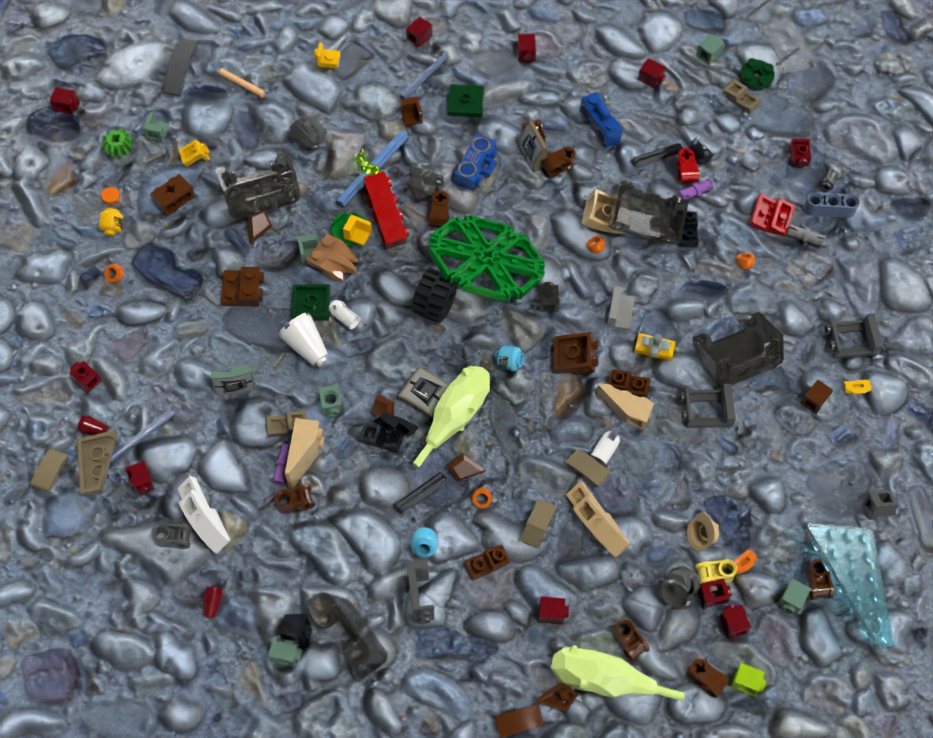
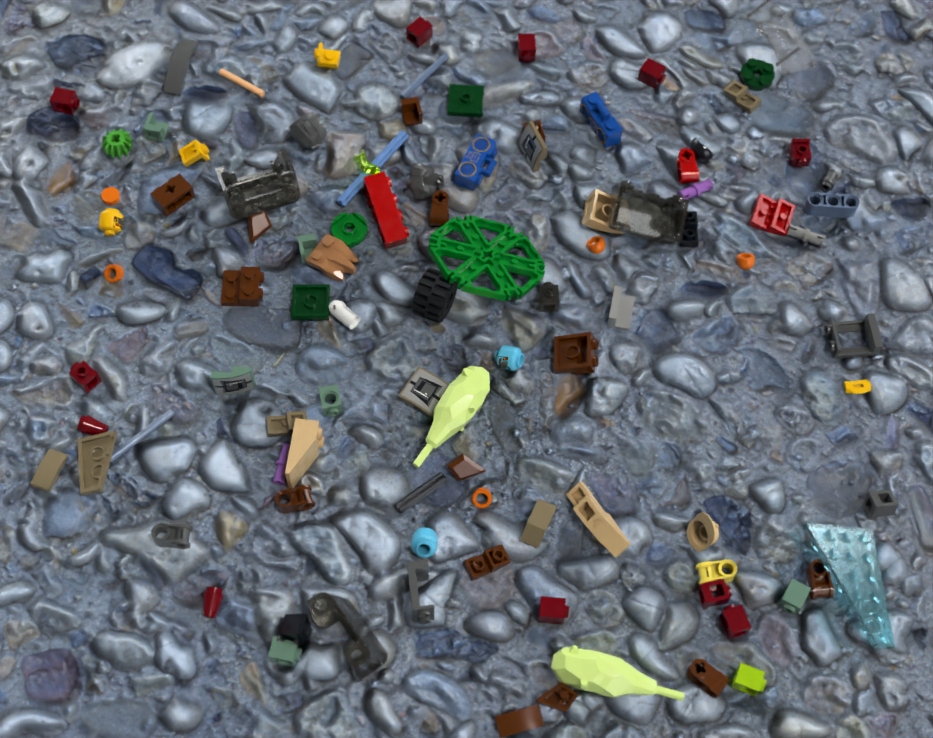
dark red brick [125,461,154,495] -> none
white slope [177,476,230,553] -> none
white cone [278,313,328,367] -> none
yellow panel [343,215,372,246] -> none
black slope [358,423,404,452] -> none
reddish brown piece [371,394,394,430] -> none
black slope [373,414,418,437] -> none
reddish brown piece [540,147,576,177] -> none
dark tan slope [566,449,611,488] -> none
white piece [590,431,620,466] -> none
tan slope [597,383,654,430] -> none
reddish brown slope [608,369,651,398] -> none
reddish brown piece [613,619,650,662] -> none
black axle [633,143,683,167] -> none
piece [634,333,676,361] -> none
dark grey helmet [658,566,701,610] -> none
dark grey panel [680,384,736,428] -> none
clear smoke windscreen [692,312,784,388] -> none
sand green brick [696,33,725,65] -> none
orange piece [733,549,757,575] -> none
reddish brown panel [801,380,833,414] -> none

